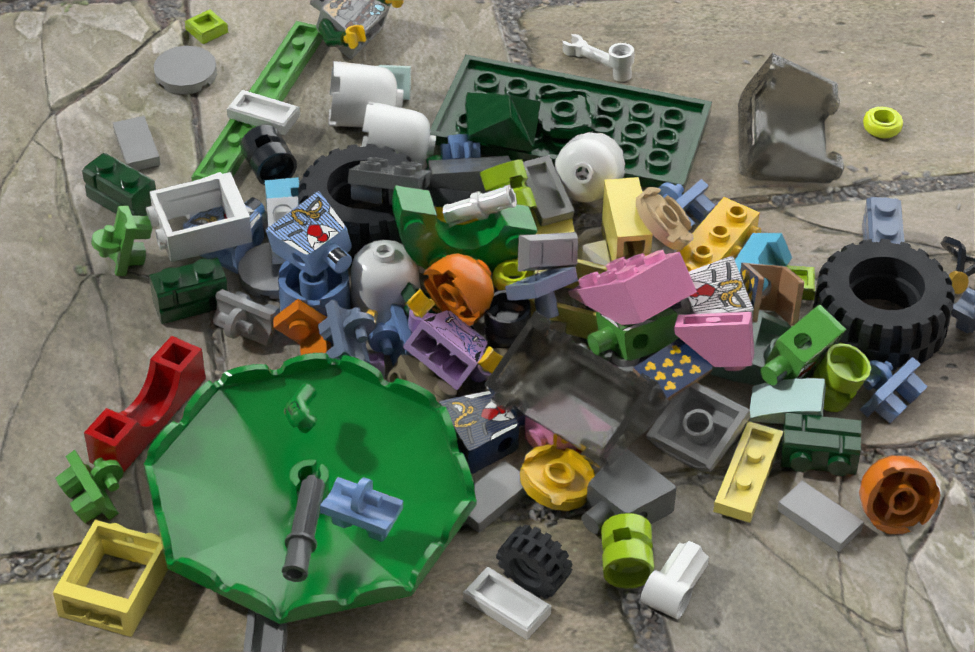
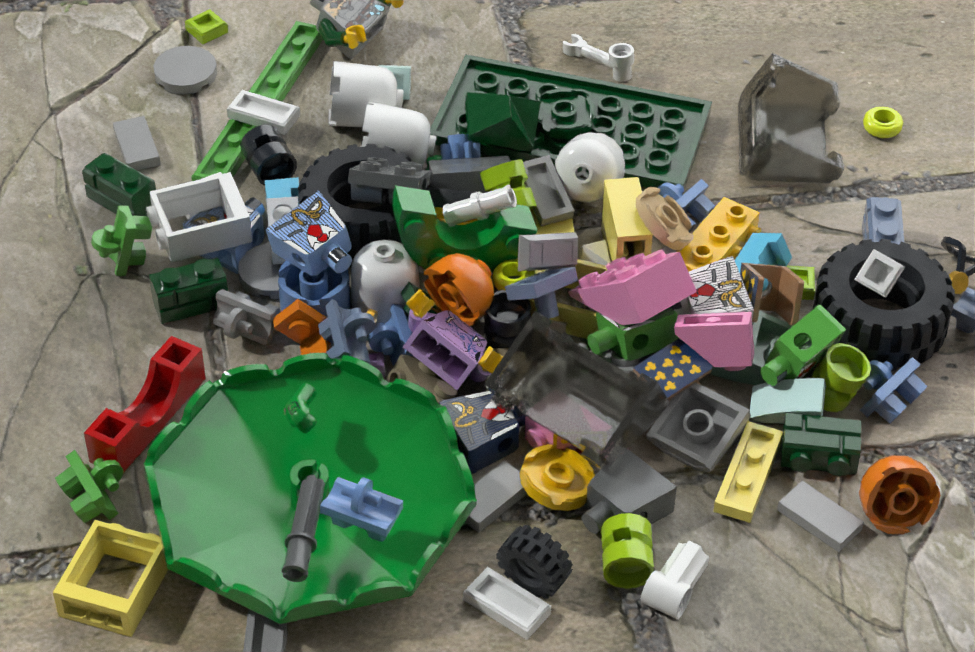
none -> white slope [854,249,905,298]

